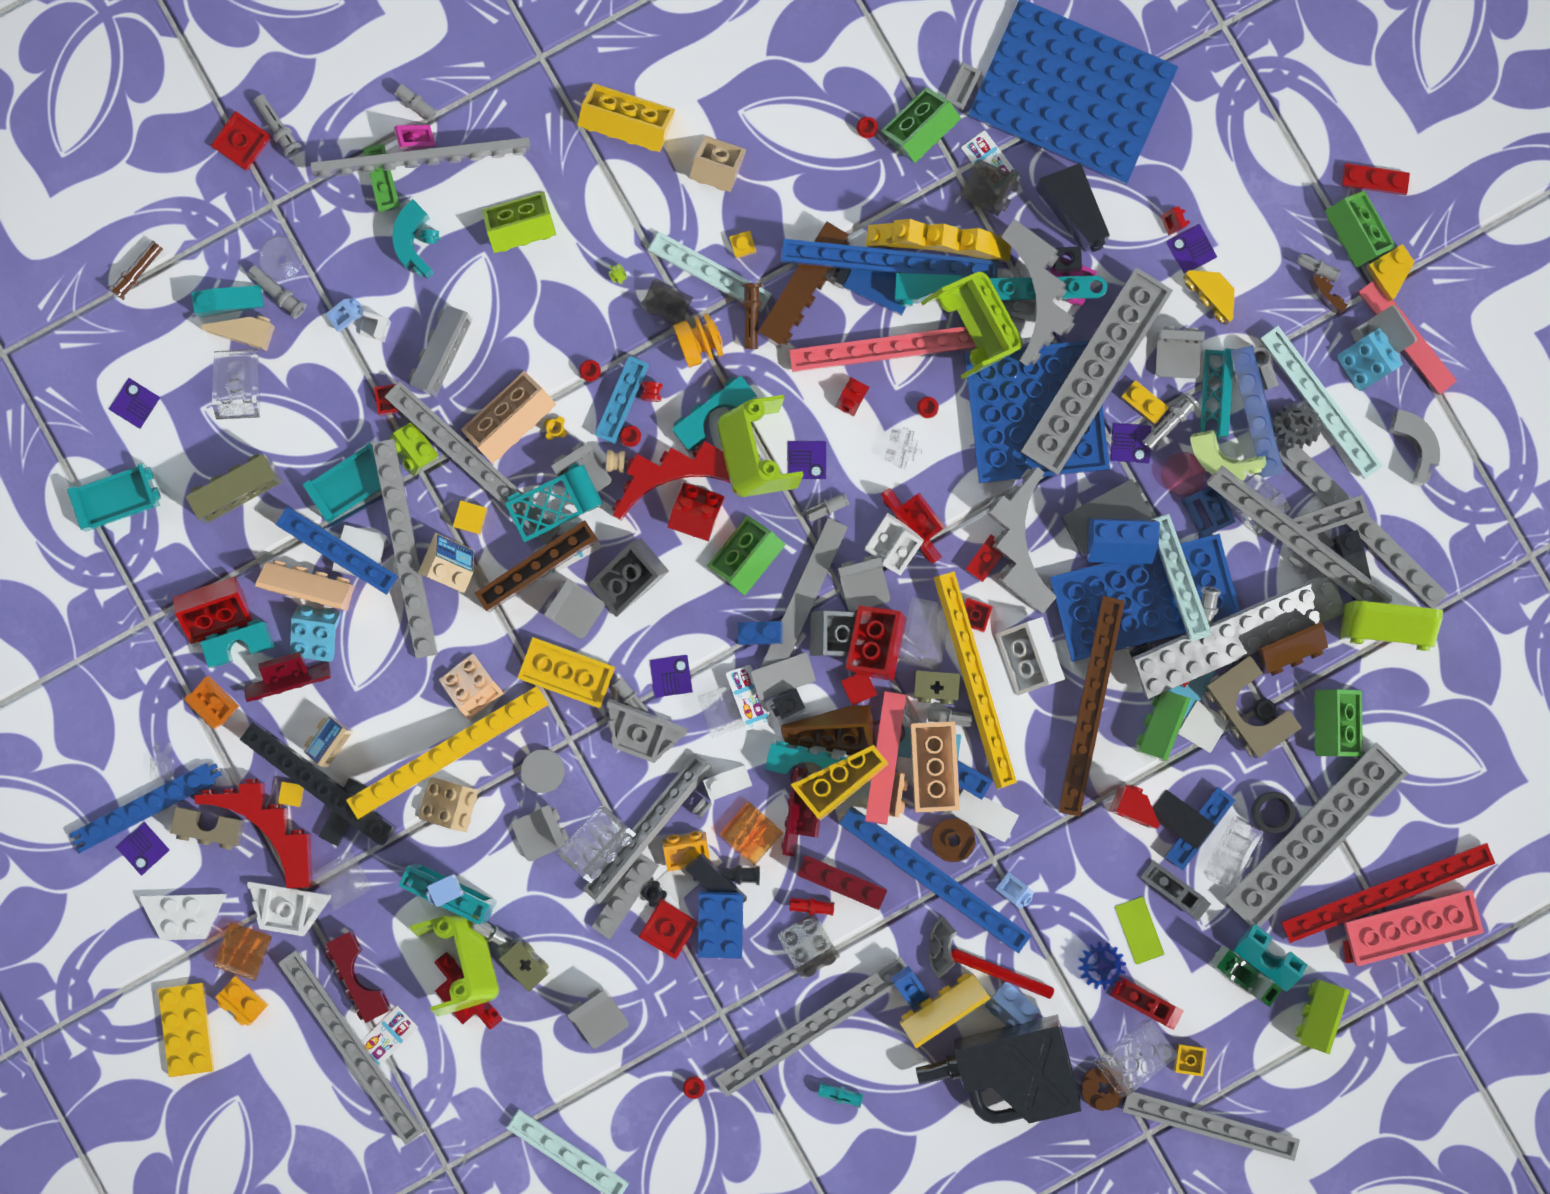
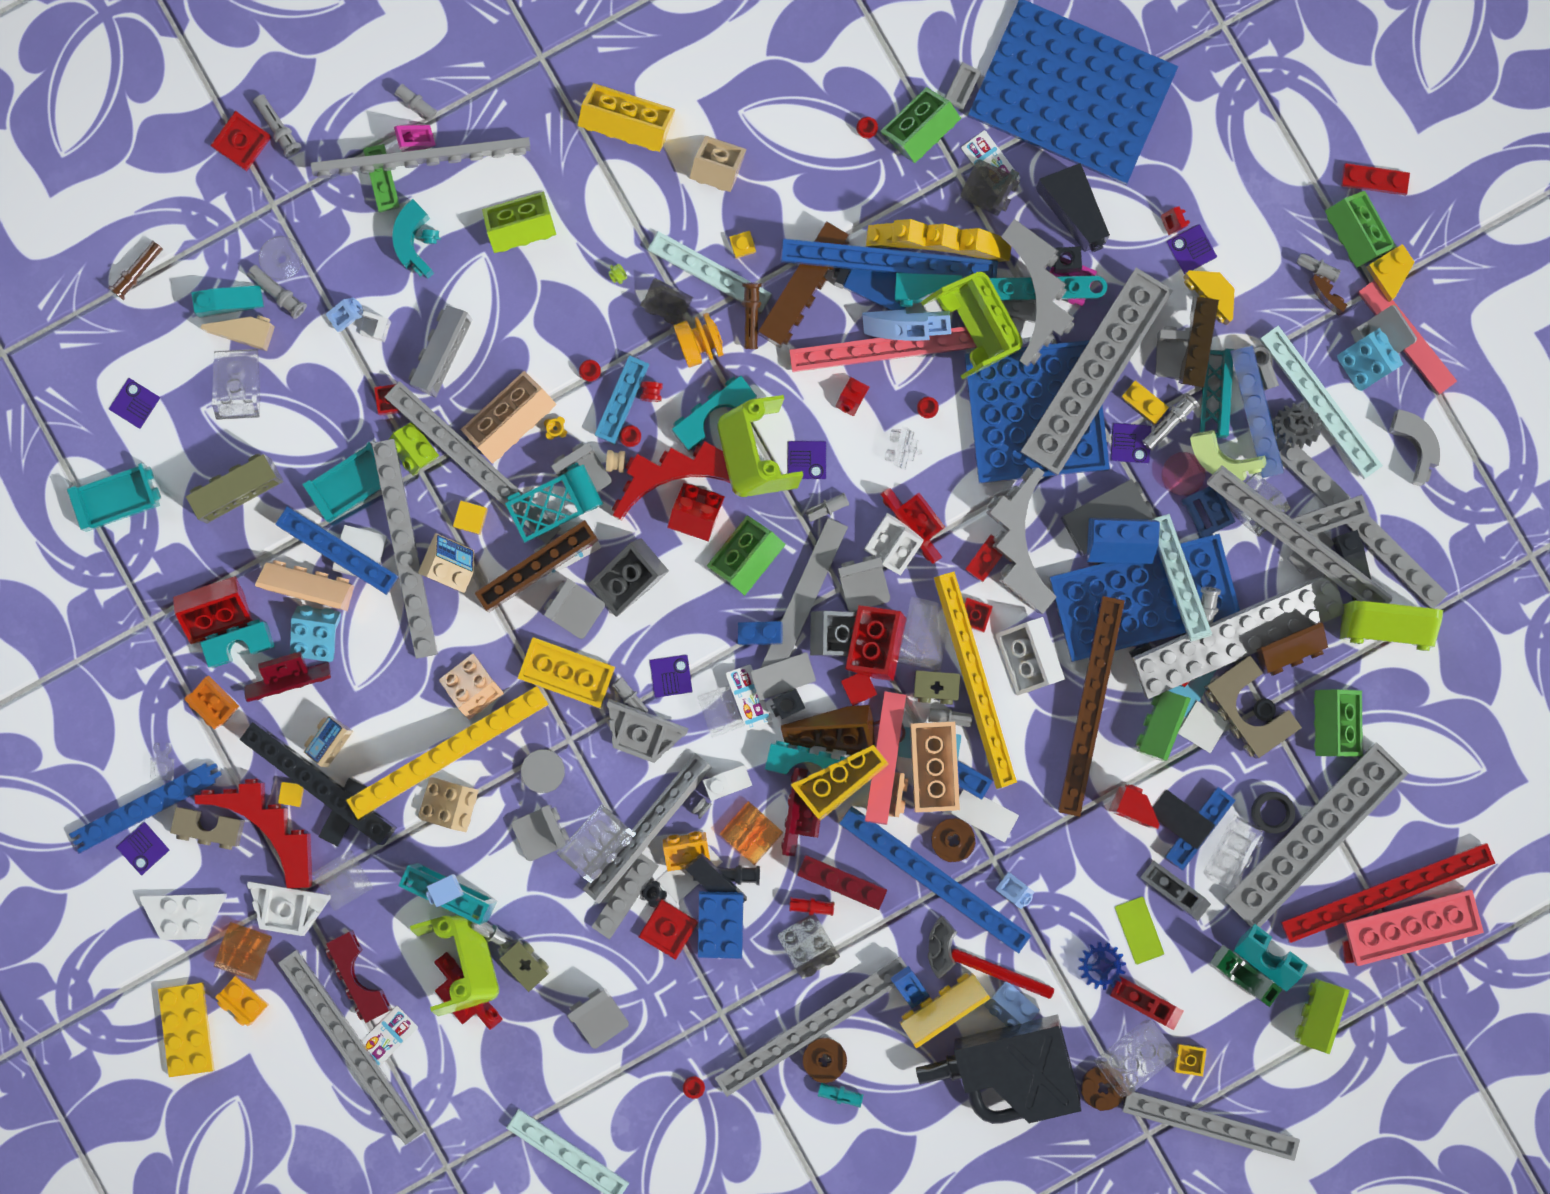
none -> reddish brown plate [803,1037,847,1083]
none -> light blue slope [862,310,951,341]
none -> dark brown arch [1178,296,1219,387]

